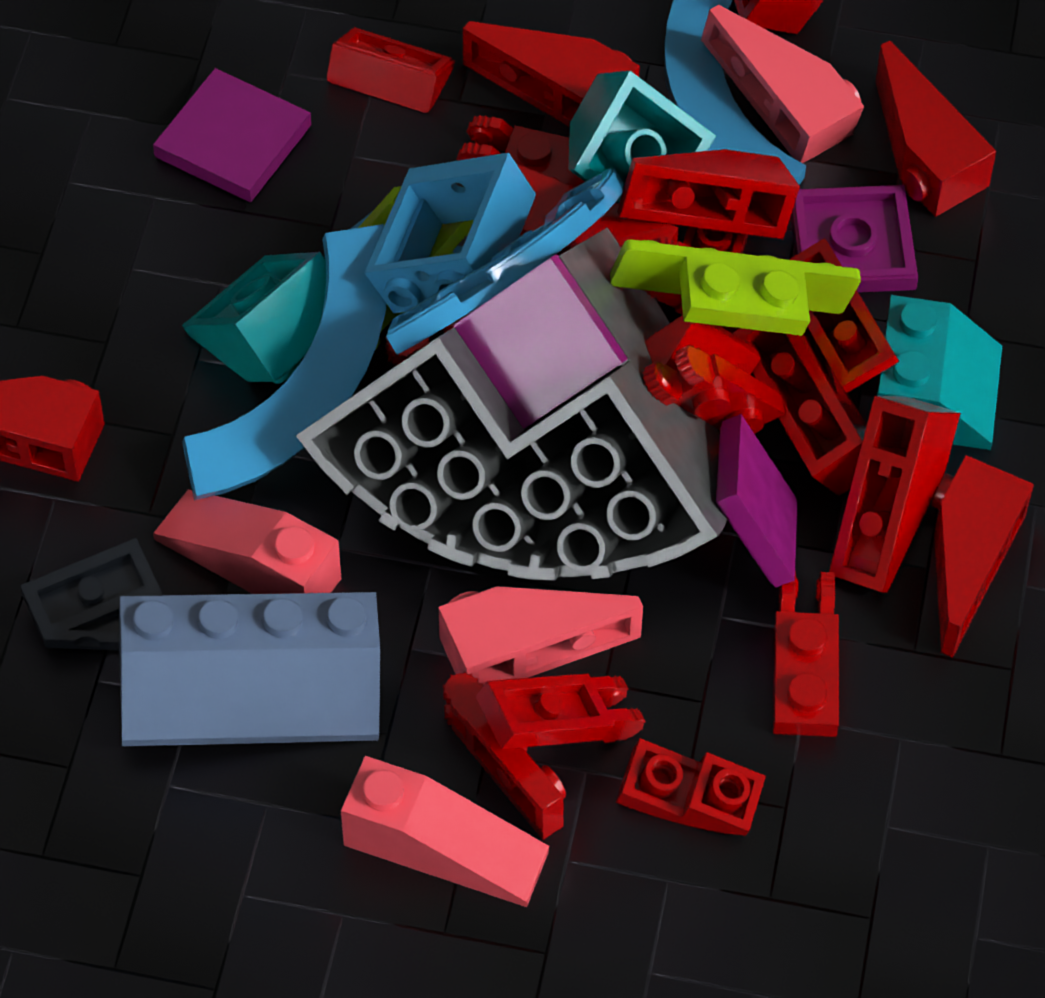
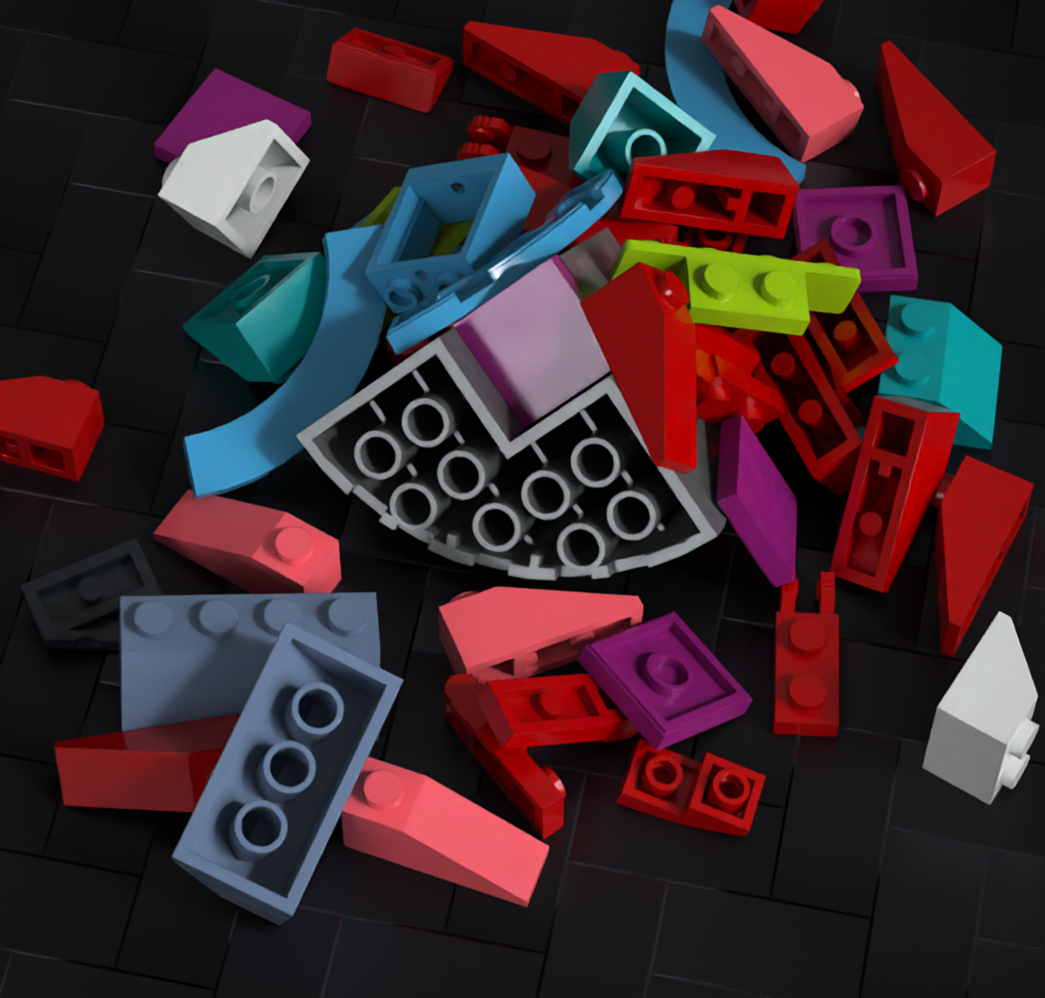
none -> red slope [54,713,241,812]
none -> white slope [158,119,310,259]
none -> sand blue slope [170,621,404,925]
none -> magenta tile [577,611,753,751]
none -> red slope [580,262,697,474]
none -> white slope [922,611,1039,805]

